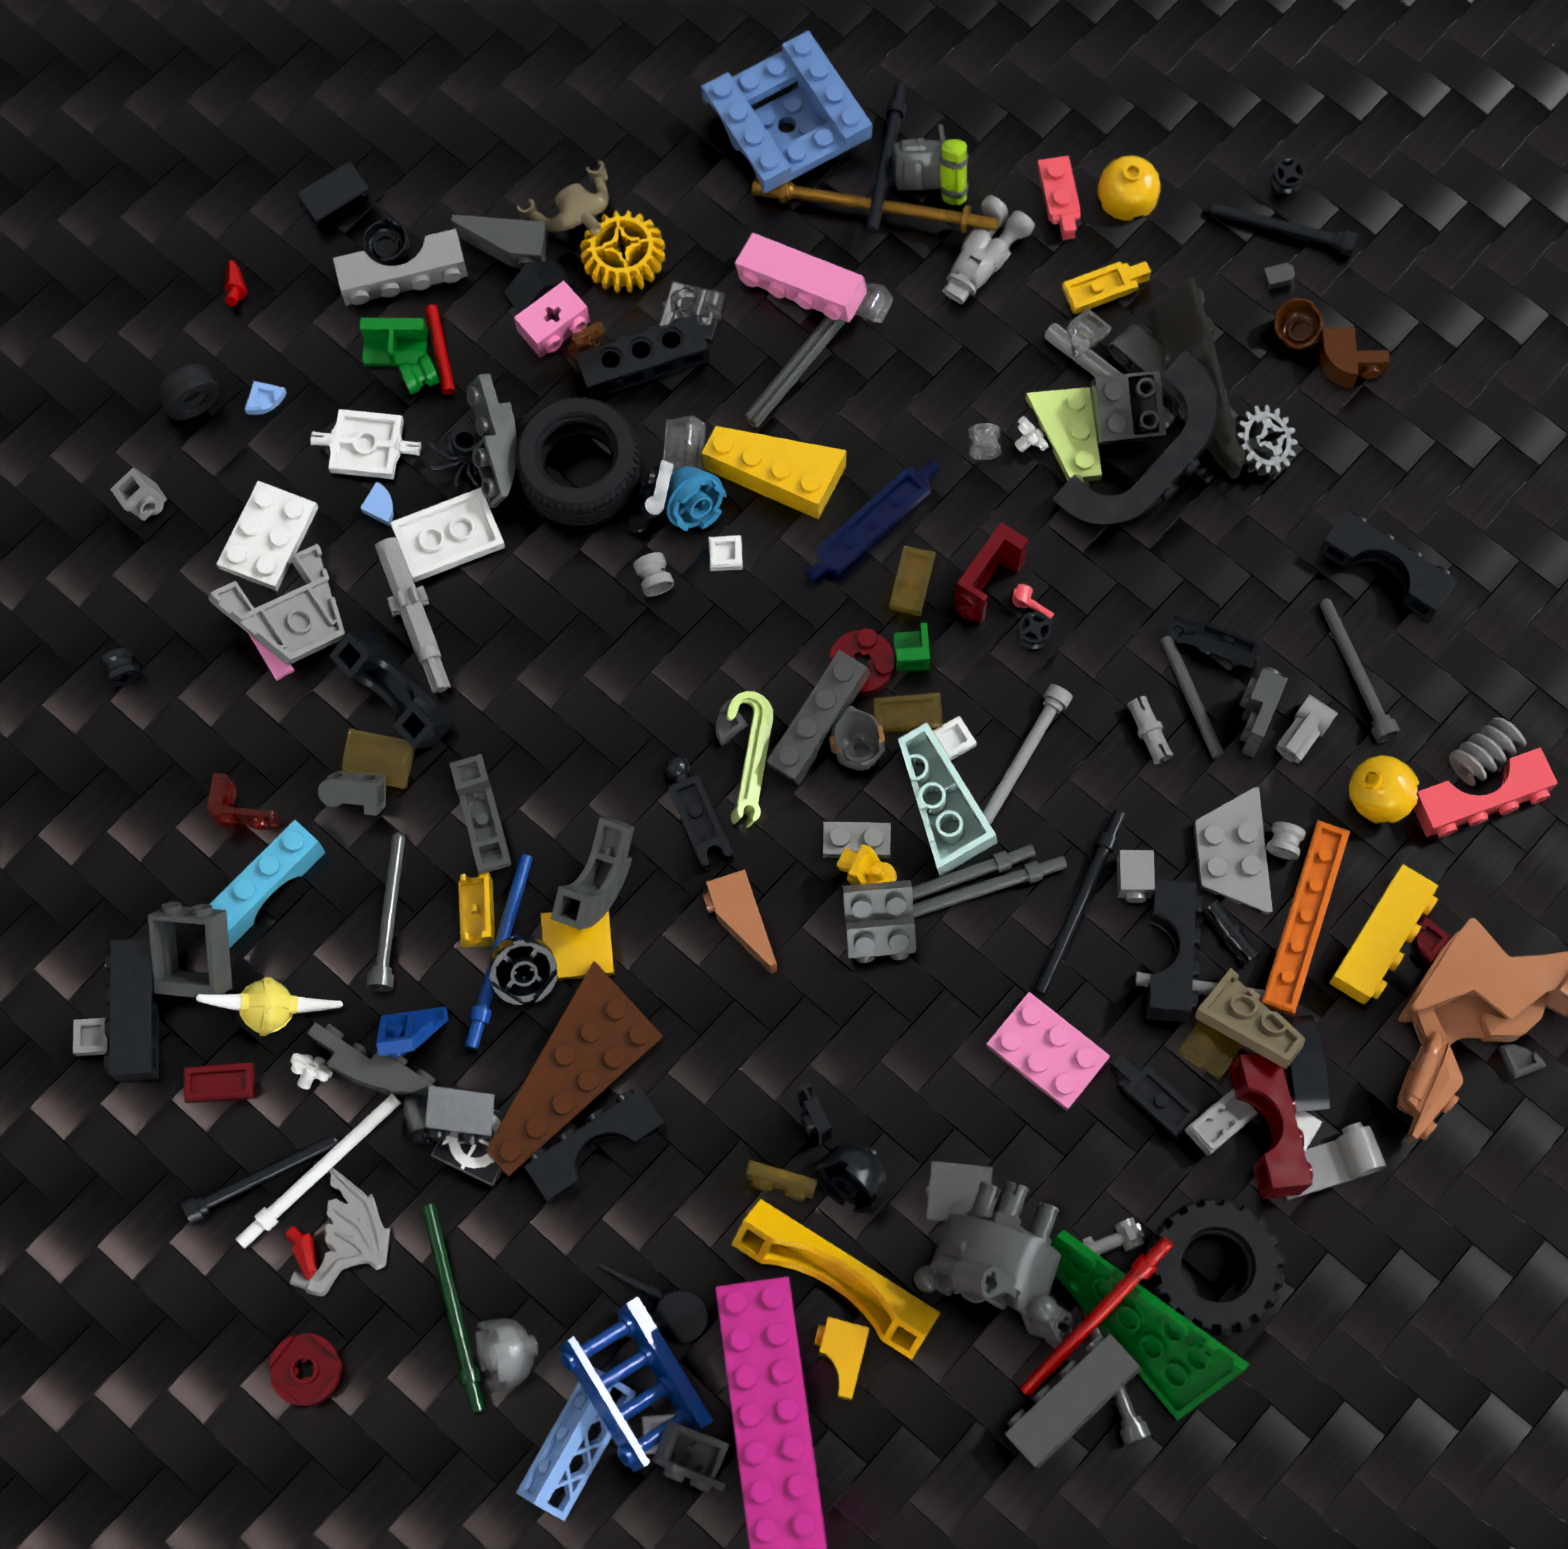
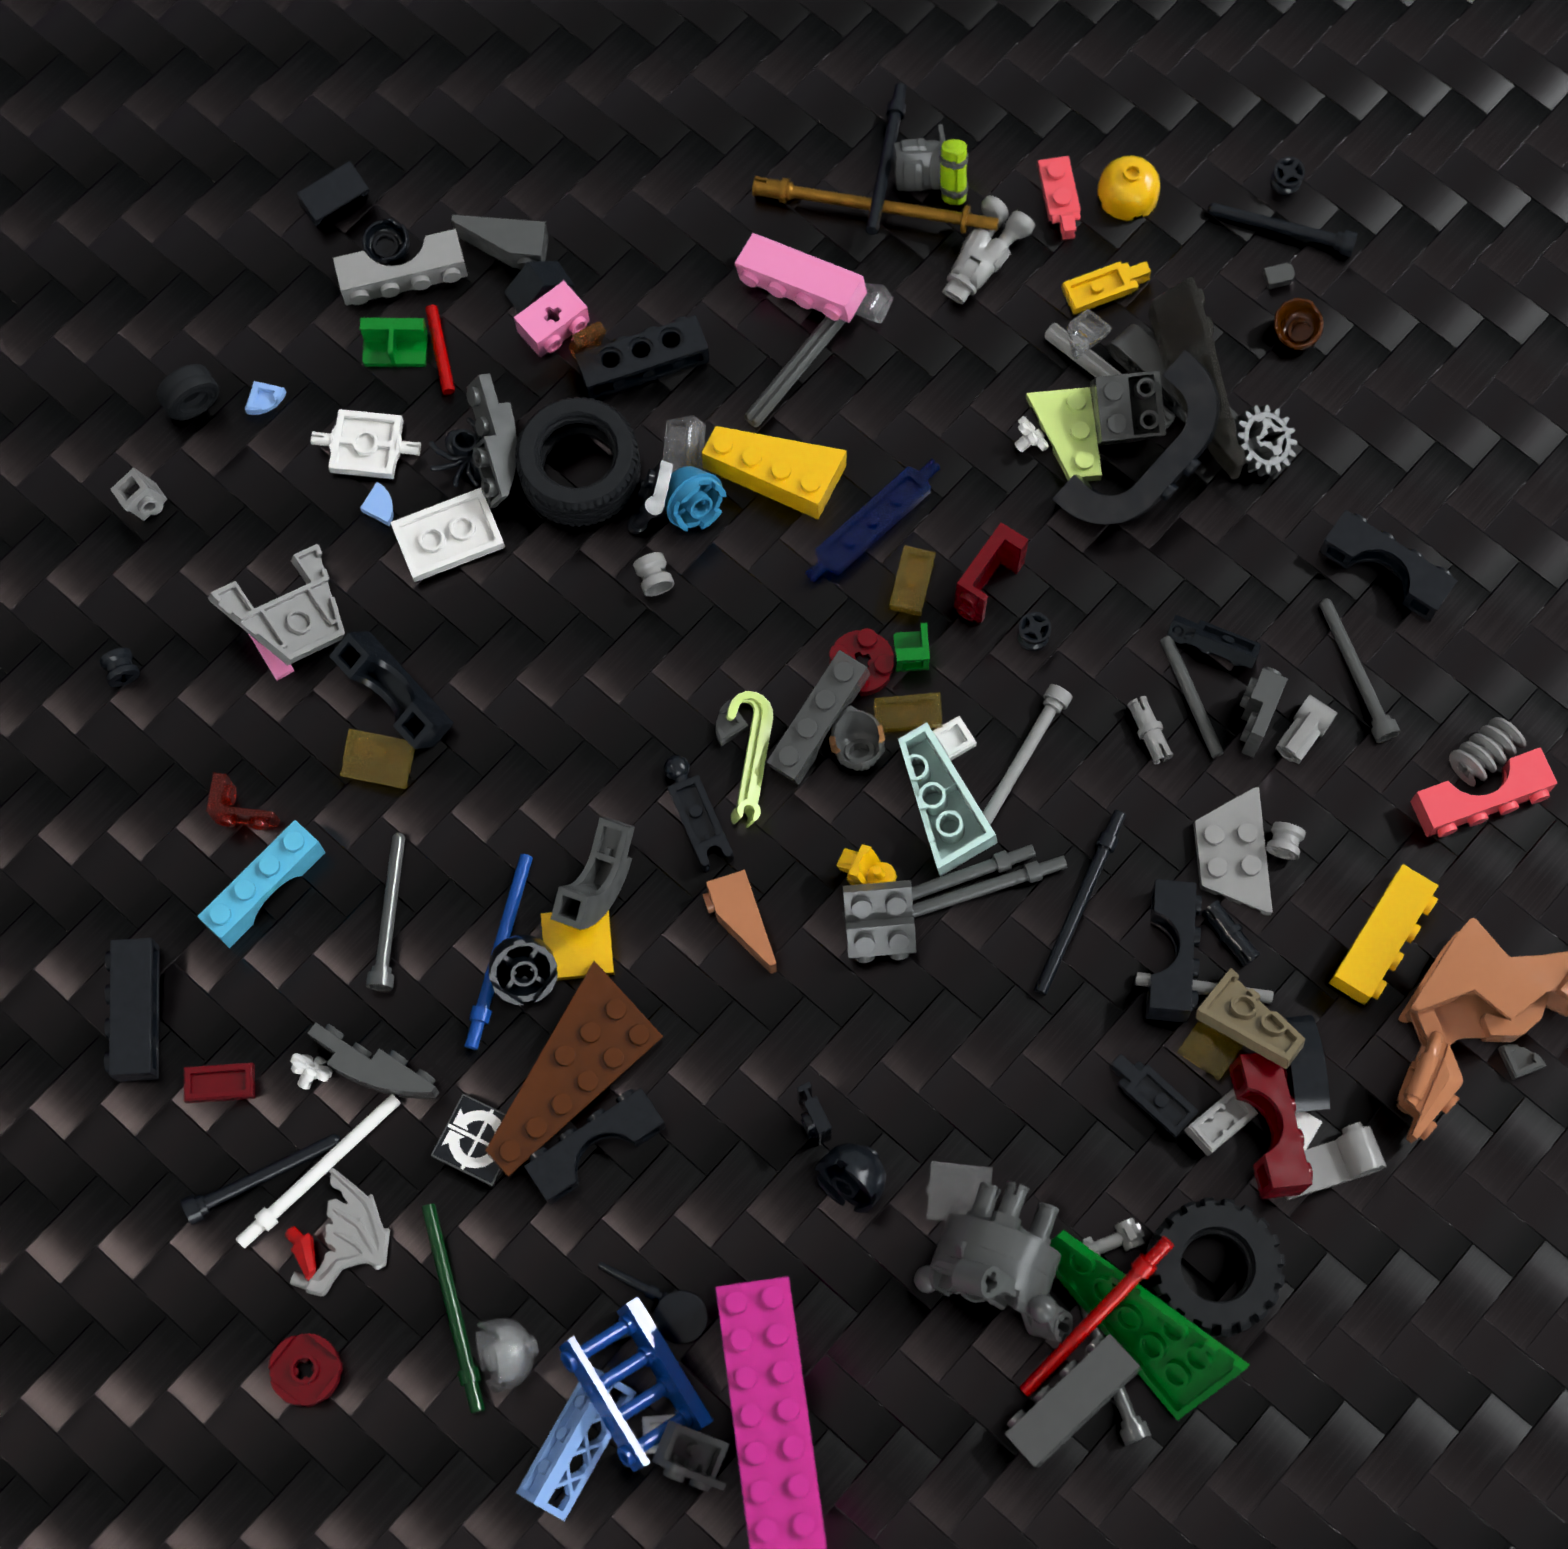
light grey plate [73,1018,109,1056] -> none
dark grey window [148,902,232,997] -> none
light yellow helmet [196,977,343,1036] -> none
white plate [217,481,318,591] -> none
red bar [224,260,248,306] -> none
dark grey leg [318,771,386,816] -> none
light grey piece [375,537,451,694] -> none
blue wing [376,1006,448,1057] -> none
green wheel [398,354,440,395] -> none
brick [401,1085,495,1145] -> none
dark grey slope [449,754,512,875] -> none
yellow hinge [458,872,495,948] -> none
dark tan piece [517,160,609,235] -> none
yellow gear [580,210,665,294] -> none
piece [659,281,726,341] -> none
medium blue piece [701,30,872,194] -> none
white tile [709,535,743,571] -> none
yellow arch [731,1199,940,1360] -> none
clear yellow plate [746,1160,817,1201] -> none
yellow arch [814,1317,870,1401] -> none
light grey plate [823,822,891,859] -> none
clear wheel [969,423,1001,460] -> none
bright pink plate [986,992,1110,1111] -> none
coral hand [1012,584,1055,620] -> none
light grey brick [1116,850,1155,903] -> none
orange tile [1261,820,1350,1017] -> none
reddish brown brick [1317,327,1390,388] -> none
yellow cylinder [1349,755,1419,824] -> none
dark red tile [1415,916,1451,965] -> none

